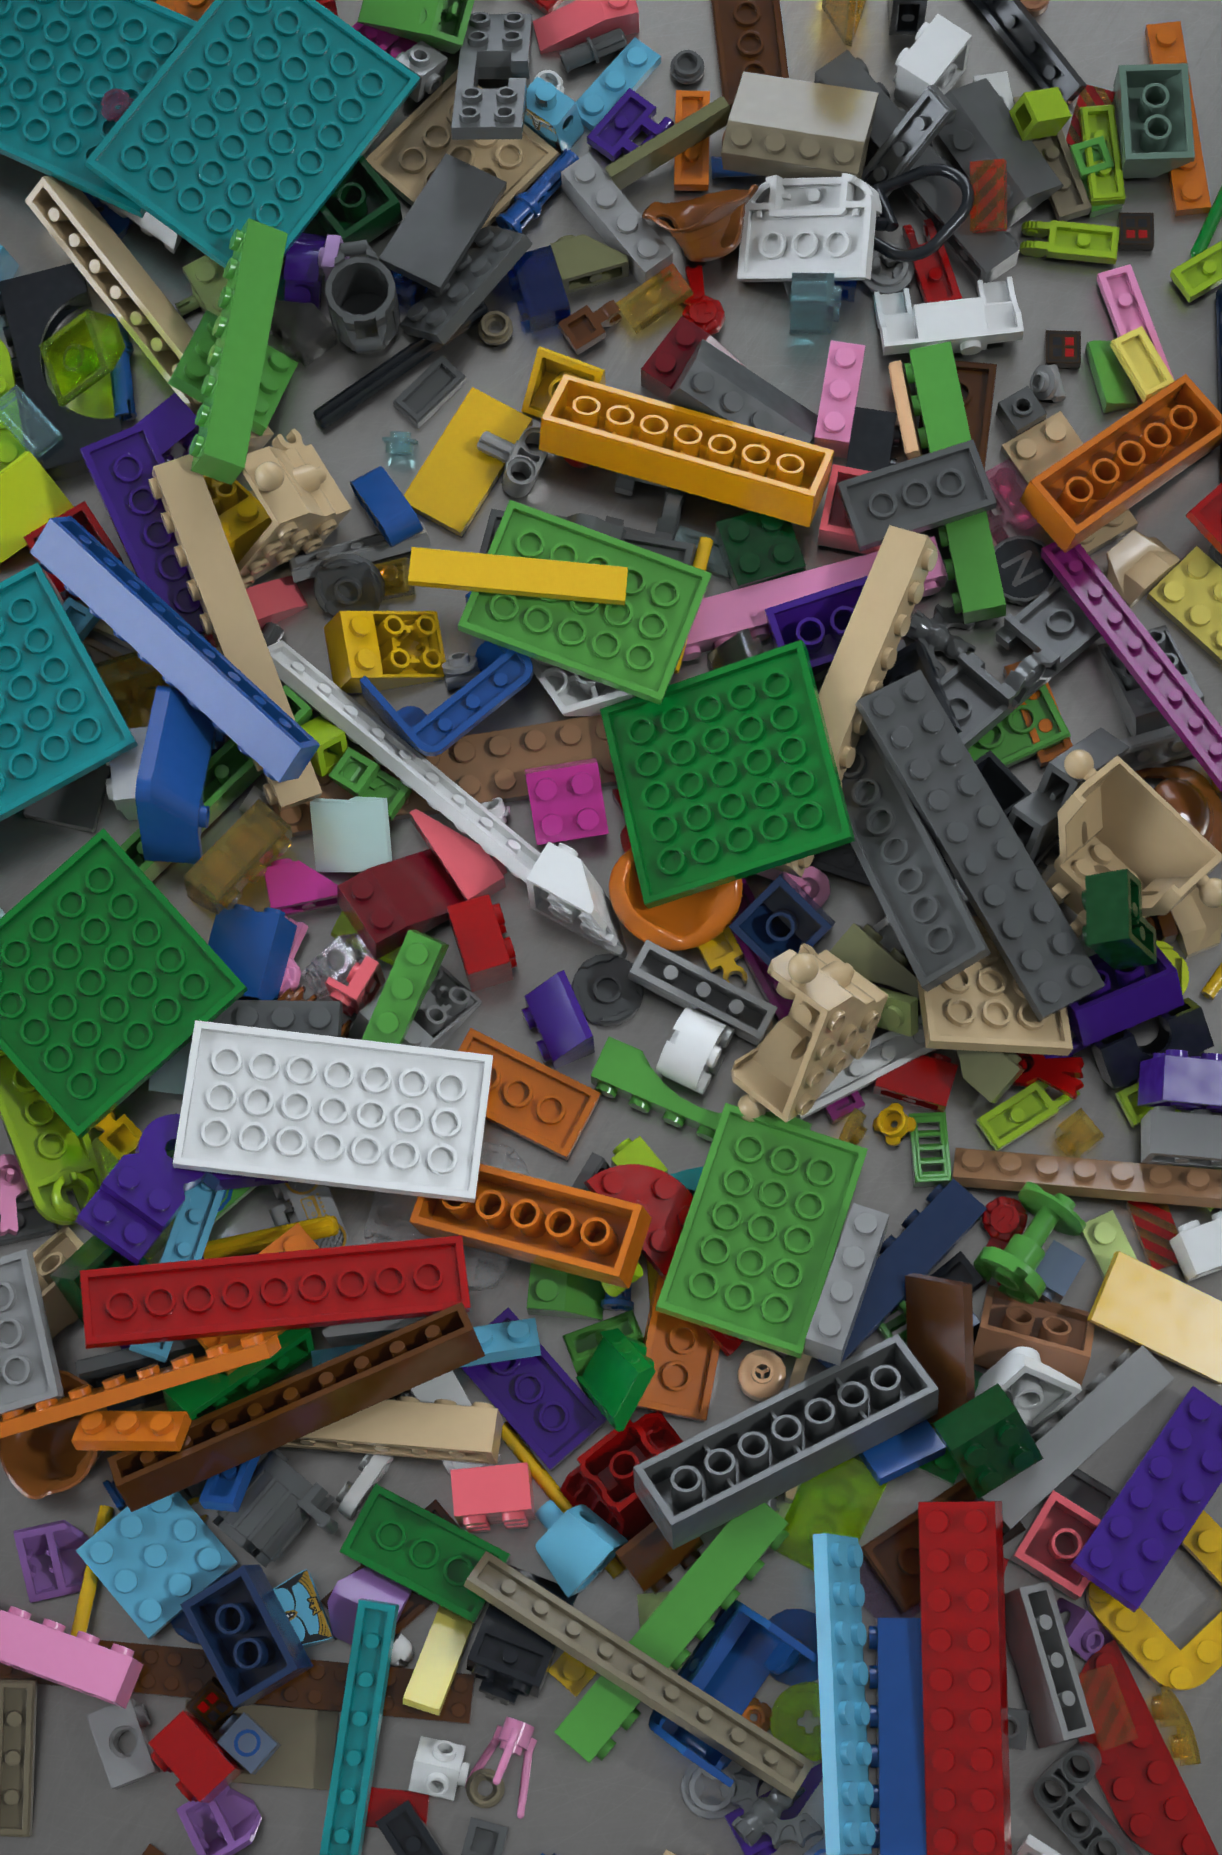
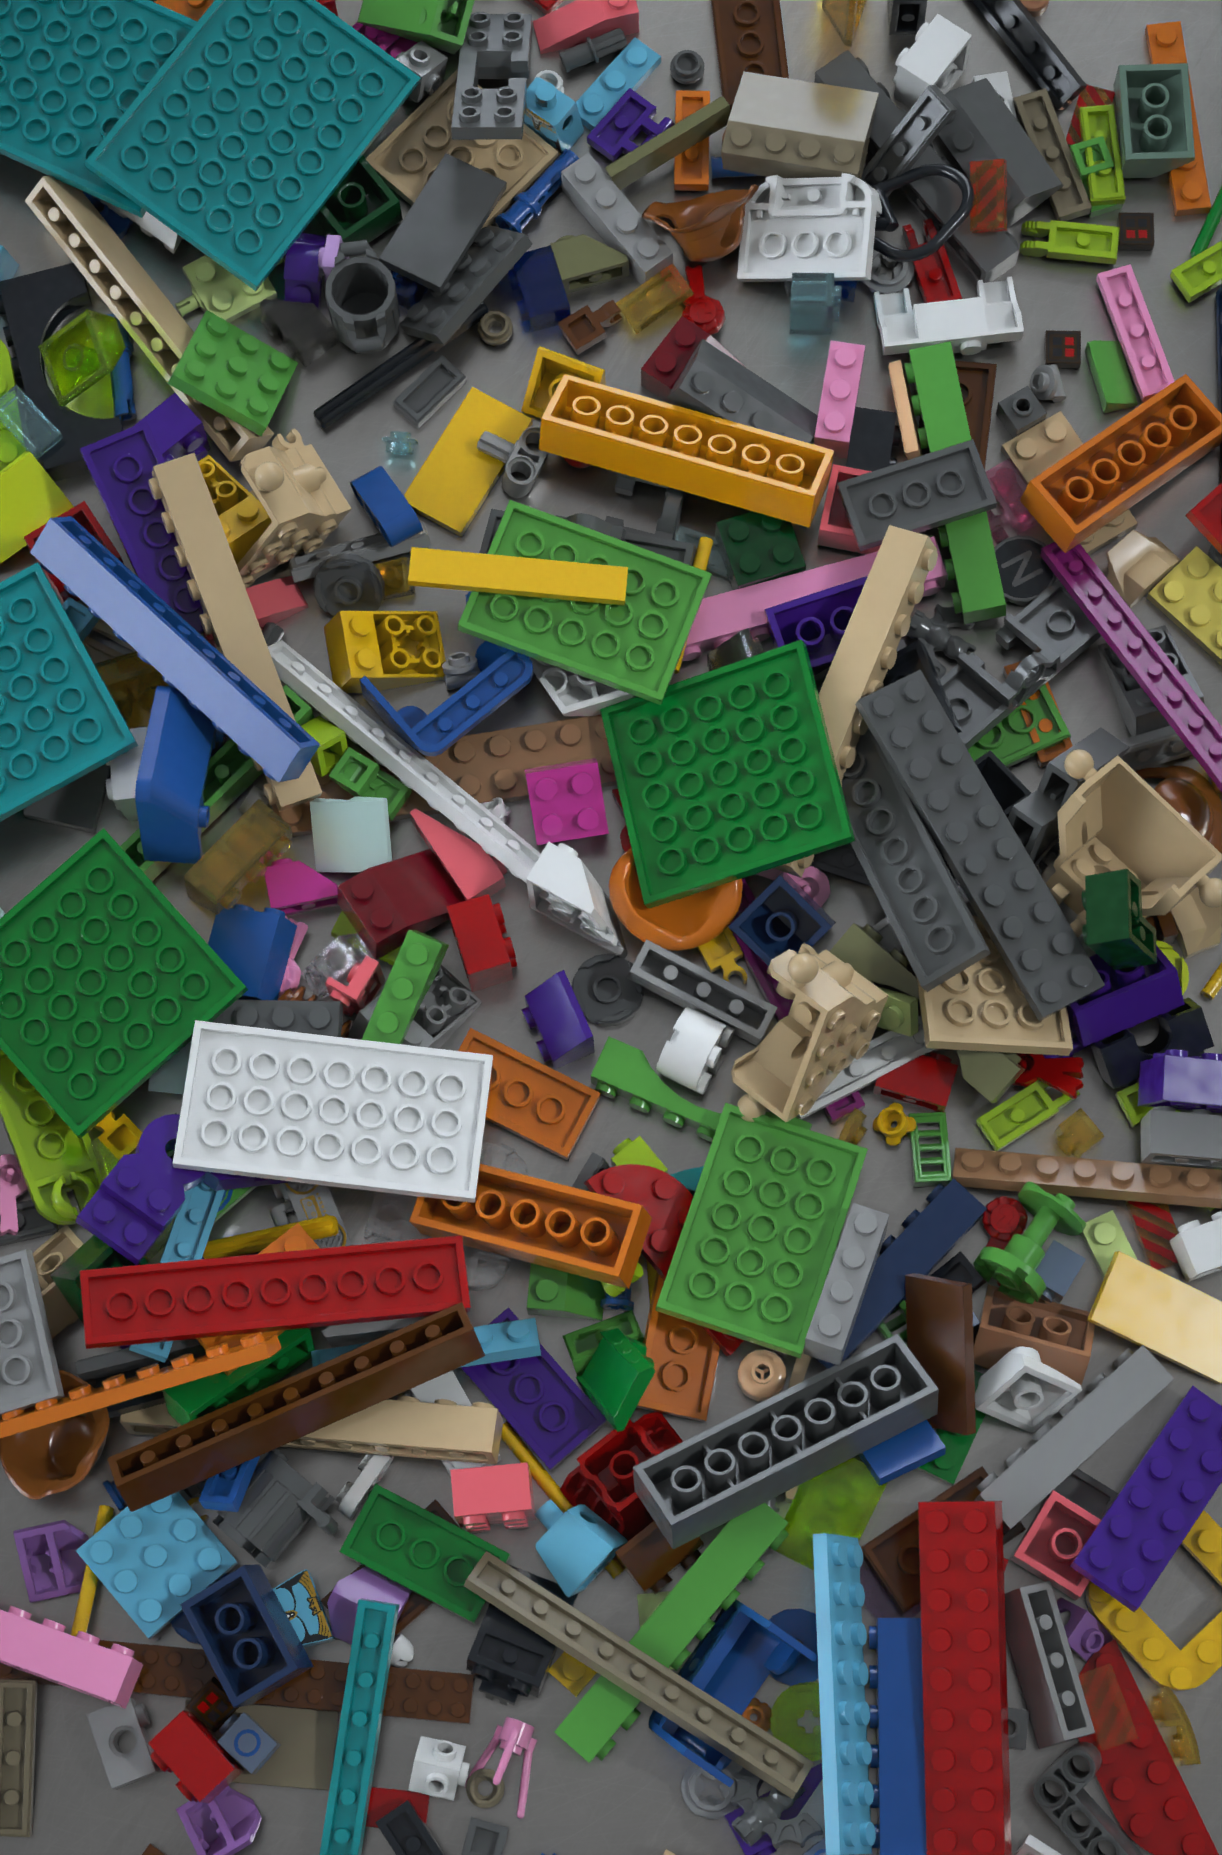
orange plate [71,1411,192,1451] -> none
plate [101,89,134,122] -> none
bright green brick [189,218,288,485] -> none
light yellow tile [403,1606,475,1716] -> none
dark green brick [933,1383,1044,1499] -> none
lime brick [1009,87,1072,141] -> none
light yellow tile [1110,326,1175,403] -> none

